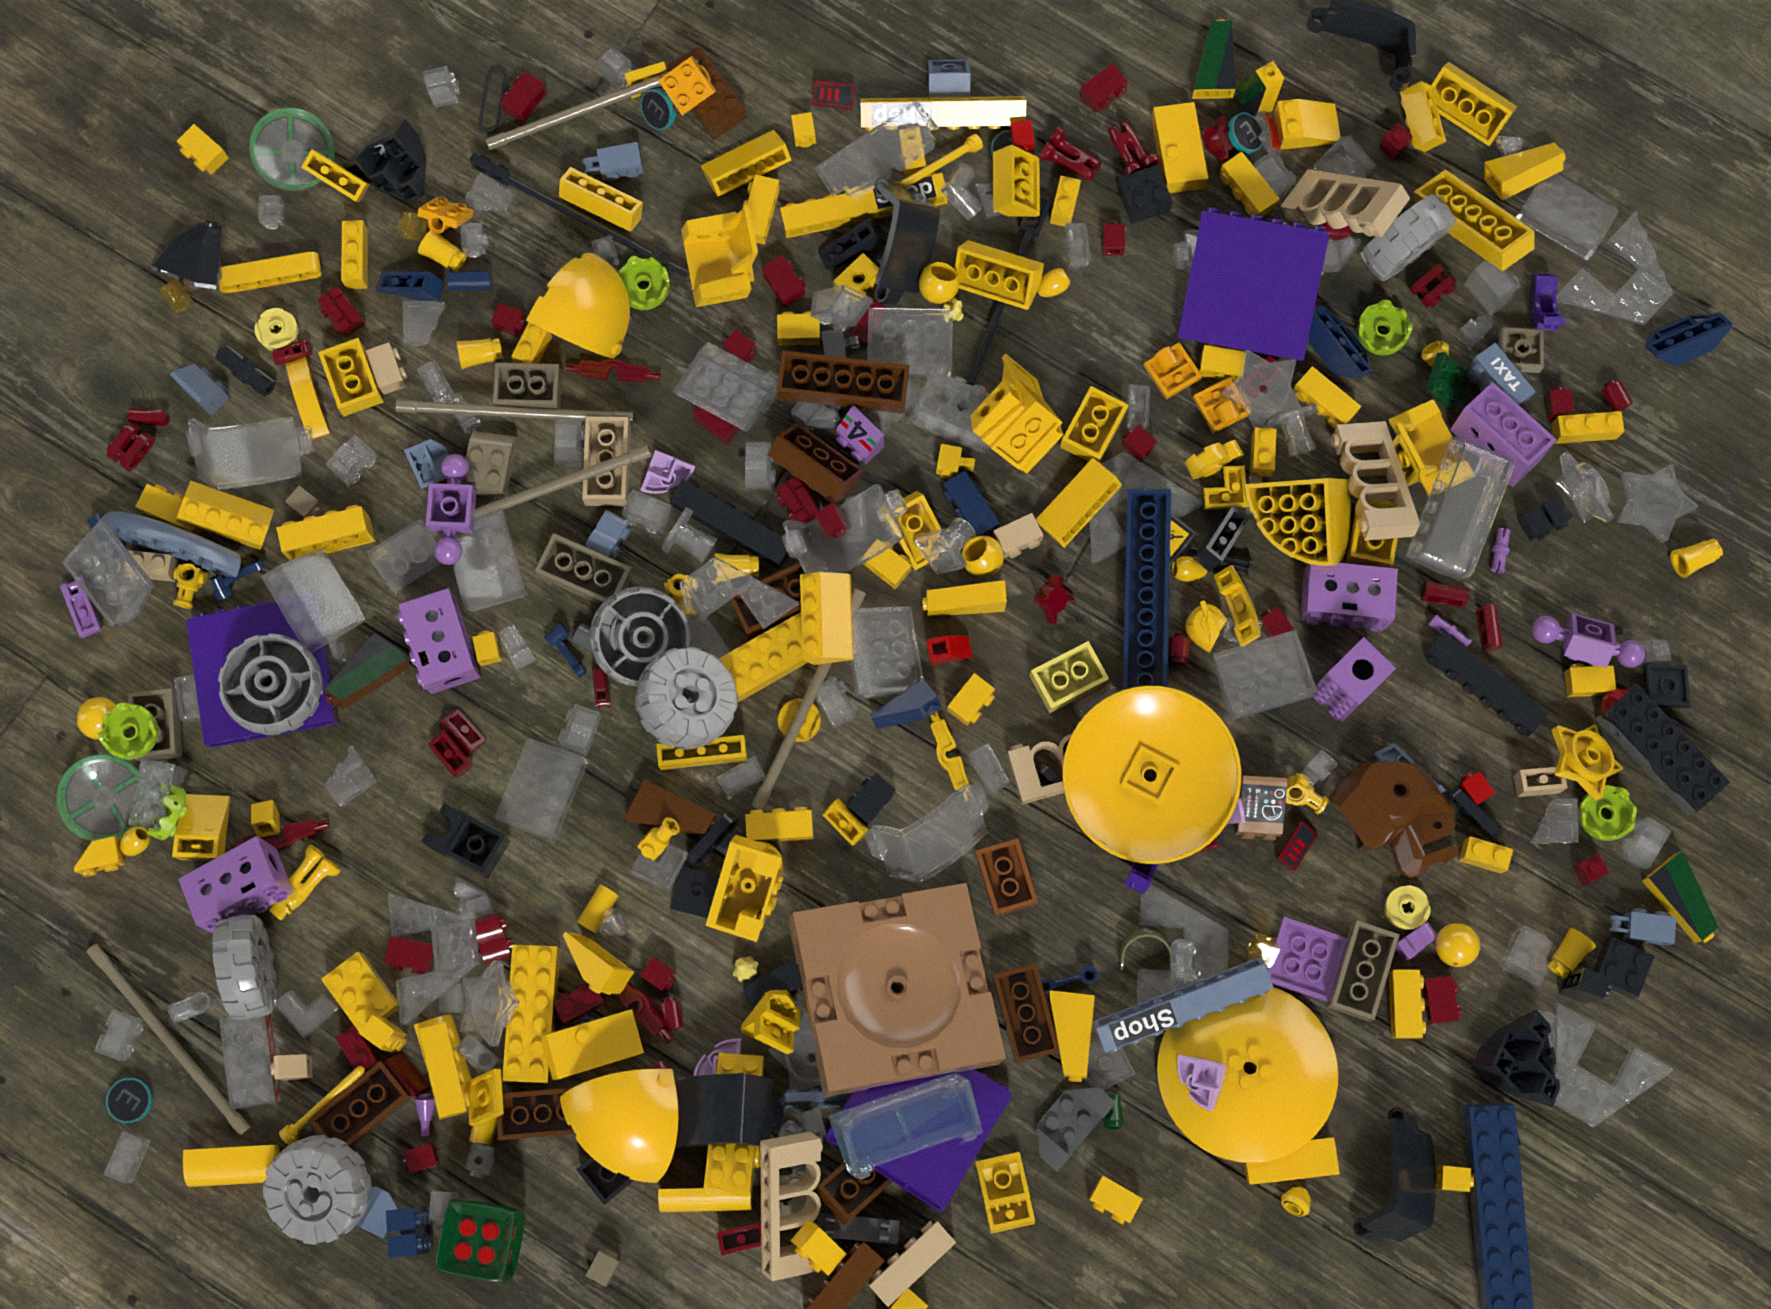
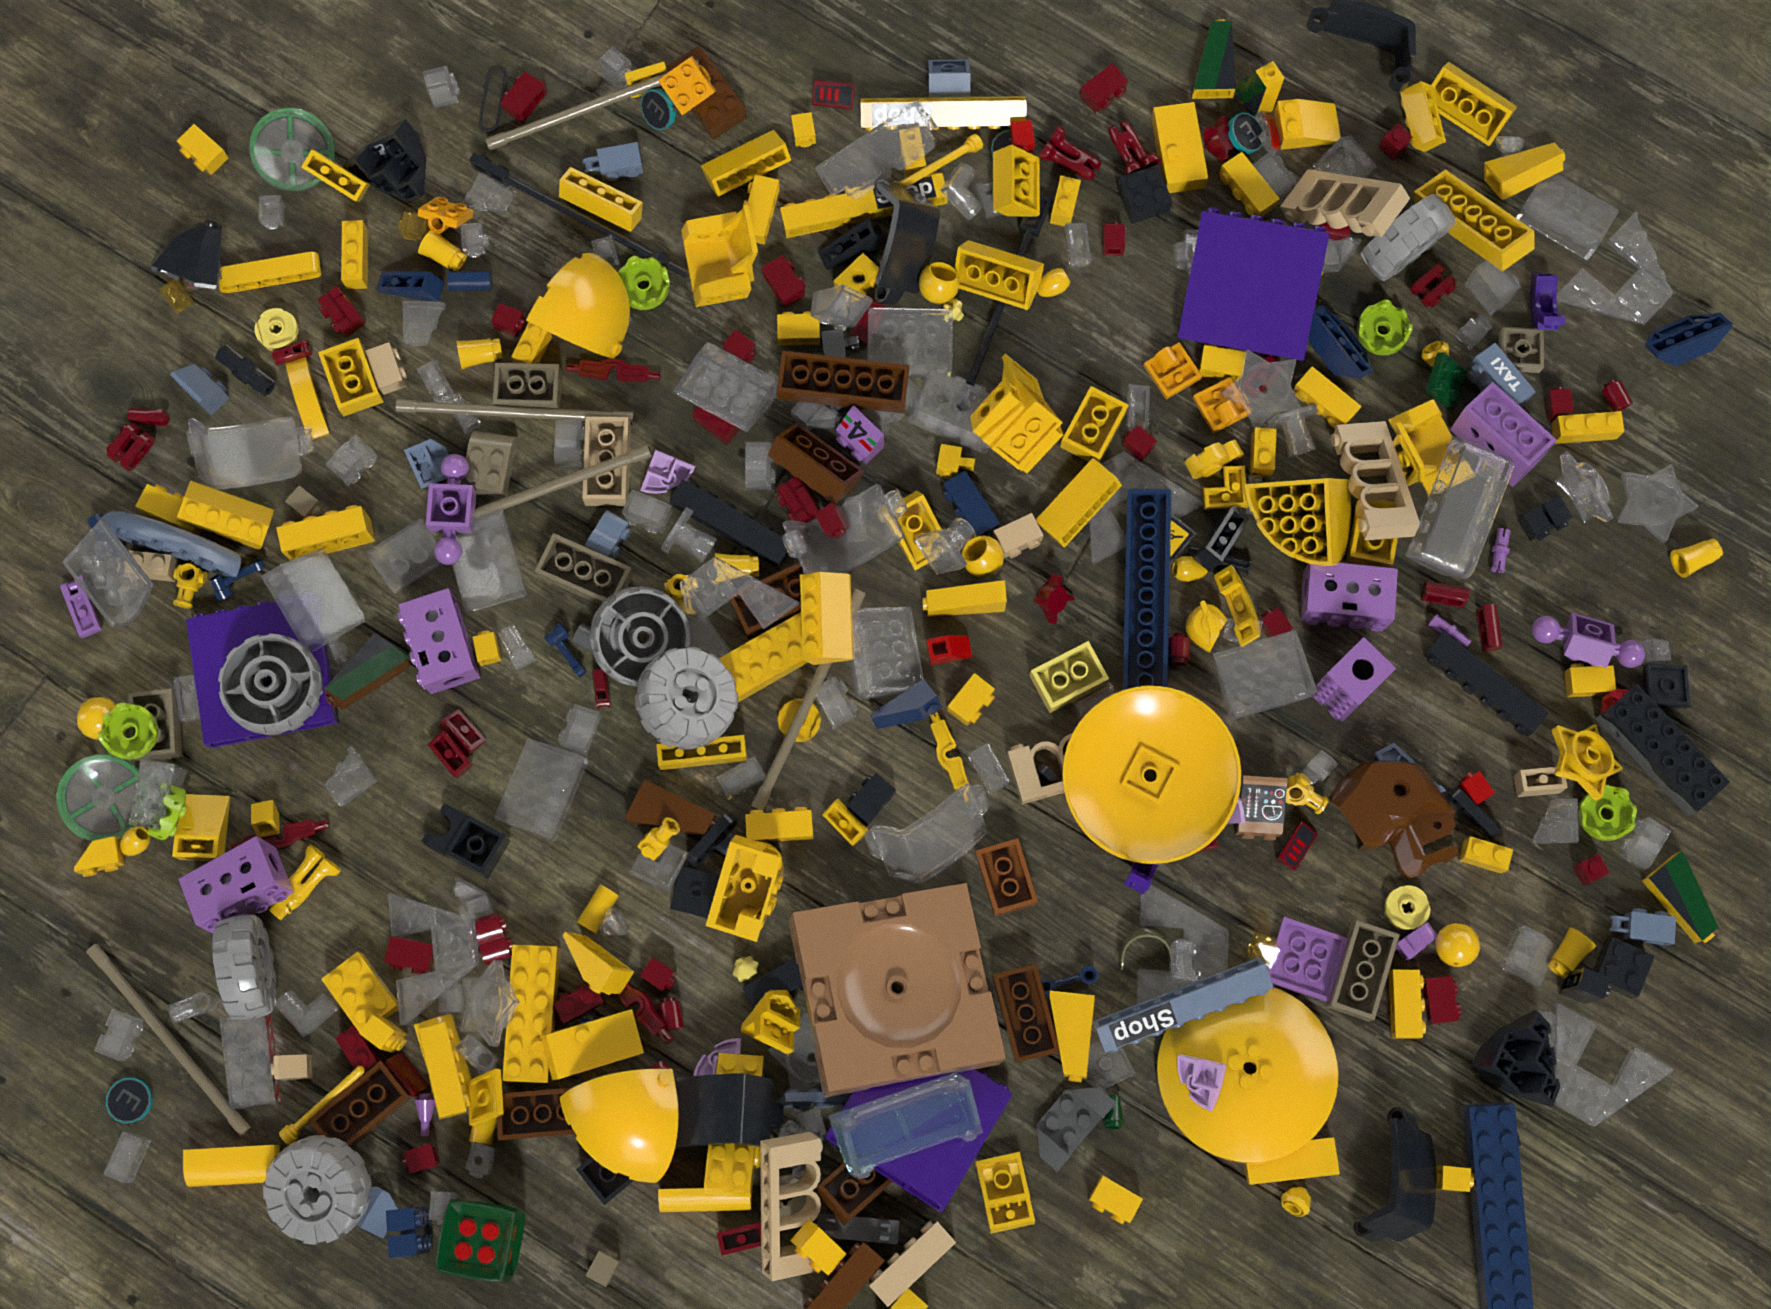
yellow brick [862,539,911,589] -> none

